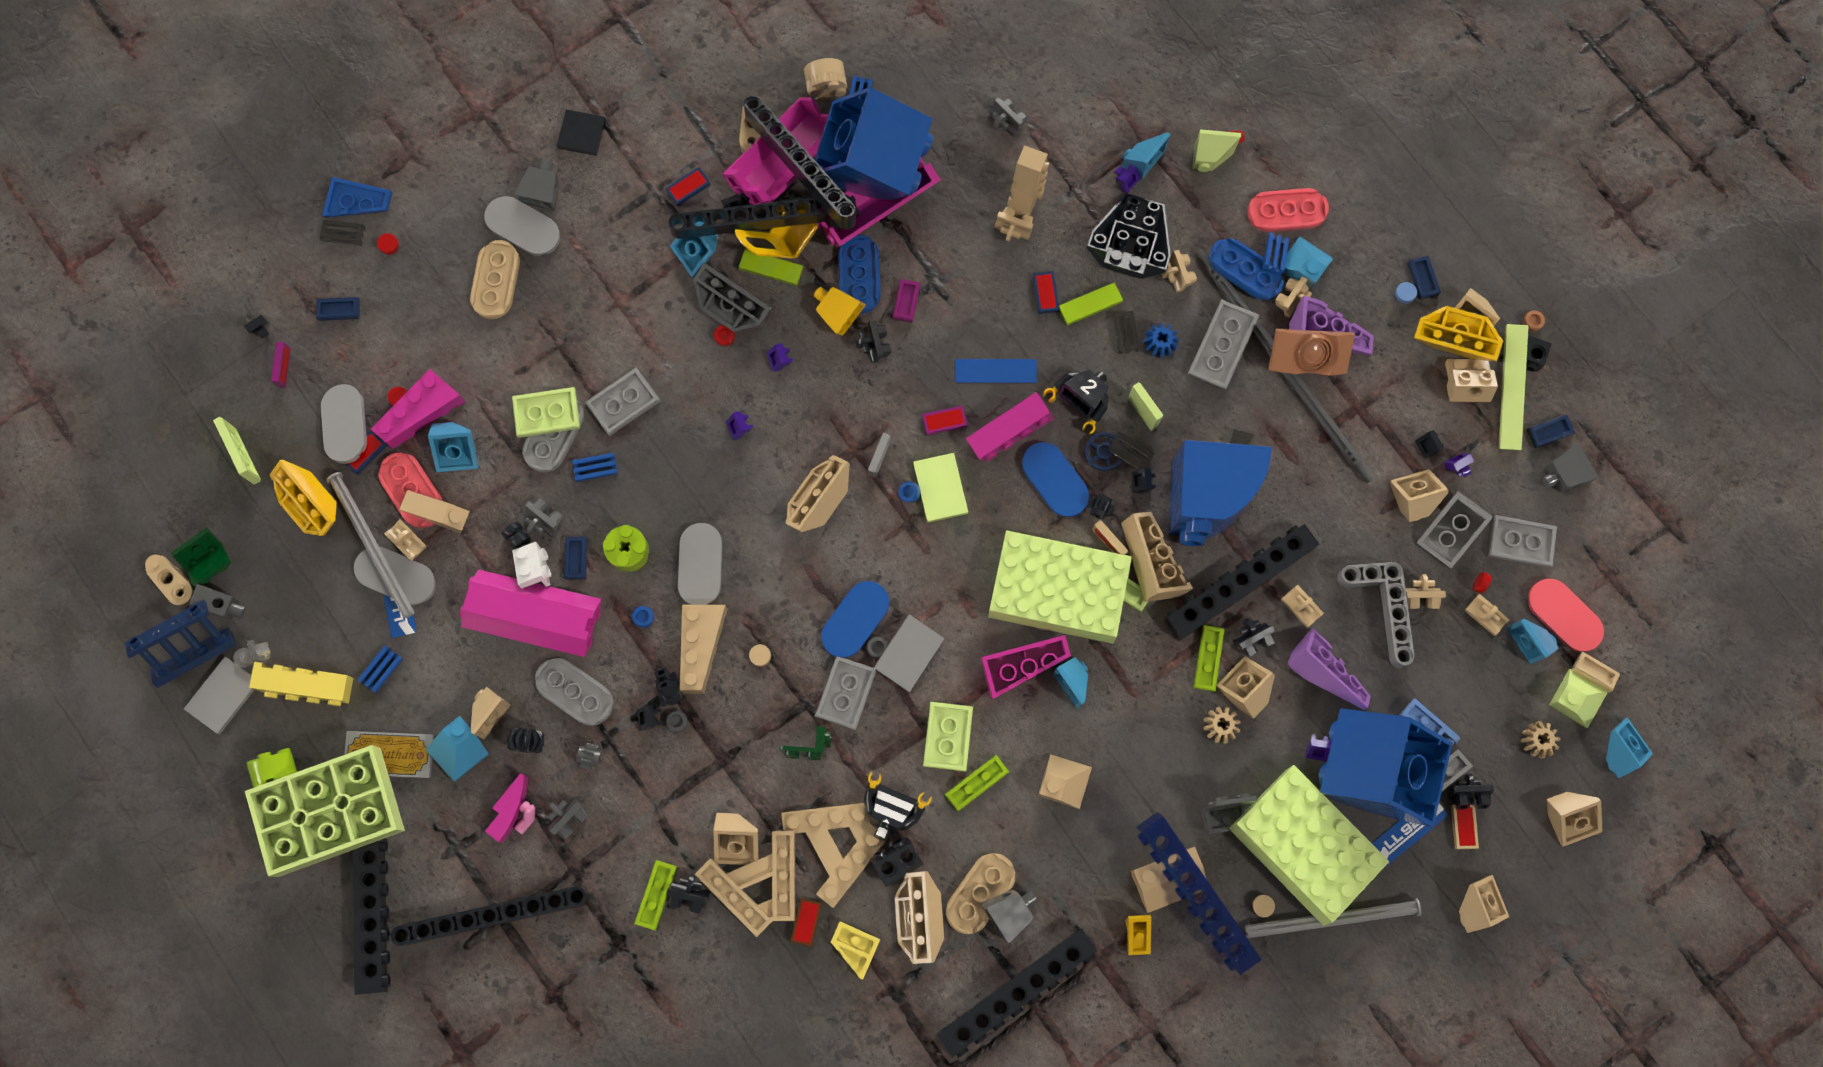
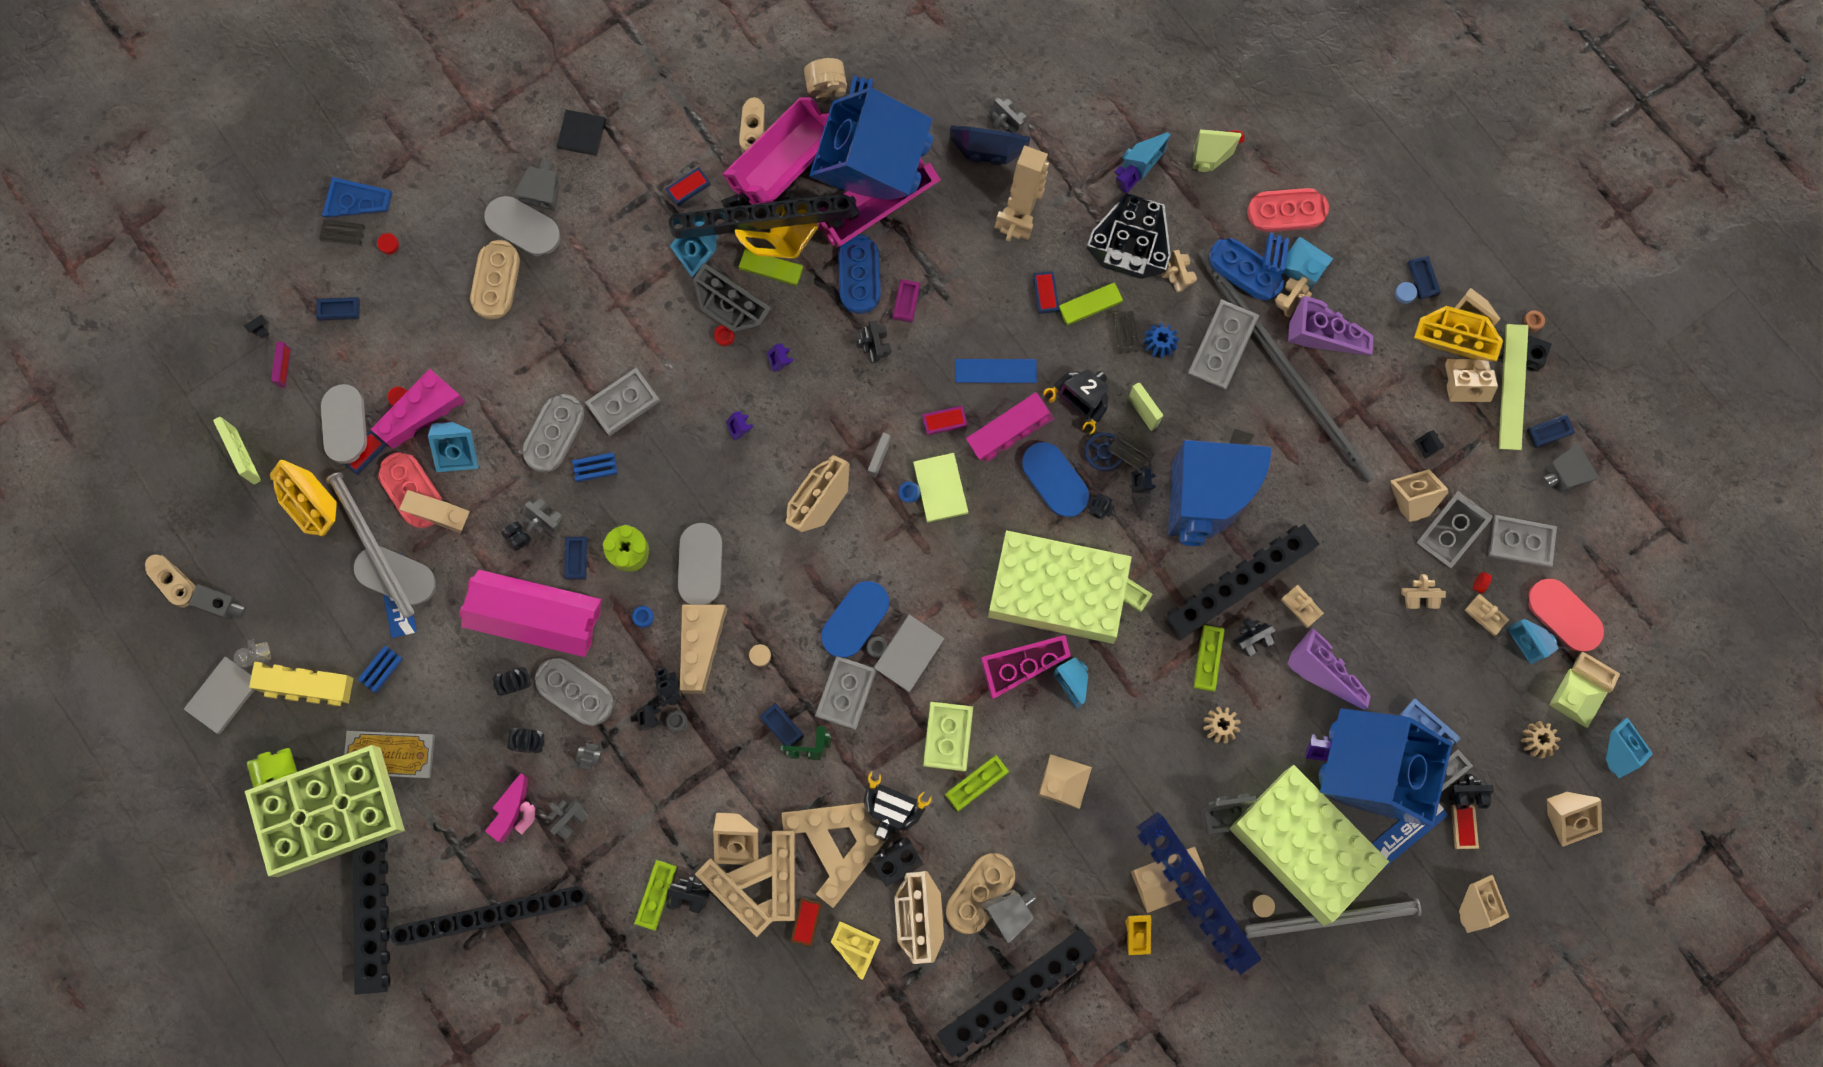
dark blue fence [125,600,236,688] -> none
dark green bracket [171,527,231,588] -> none
tan hips [384,519,427,561] -> none
dark azure slope [426,716,489,782] -> none
tan slope [471,687,511,739] -> none
yellowish green tile [512,387,580,438] -> none
white bracket [512,542,551,588] -> none
black beam [744,96,856,230] -> none
yellow torso [814,287,866,336] -> none
tan tile [1092,520,1128,555] -> none
tan wedge [1121,512,1193,602] -> none
tan slope [1216,656,1275,719] -> none
nougat slope [1268,329,1355,376] -> none
light grey beam [1337,562,1414,668] -> none
dark purple tile [1444,453,1474,477] -> none
none -> black gear [492,667,531,696]
none -> dark blue tile [759,702,804,746]
none -> dark blue wedge [950,125,1031,165]

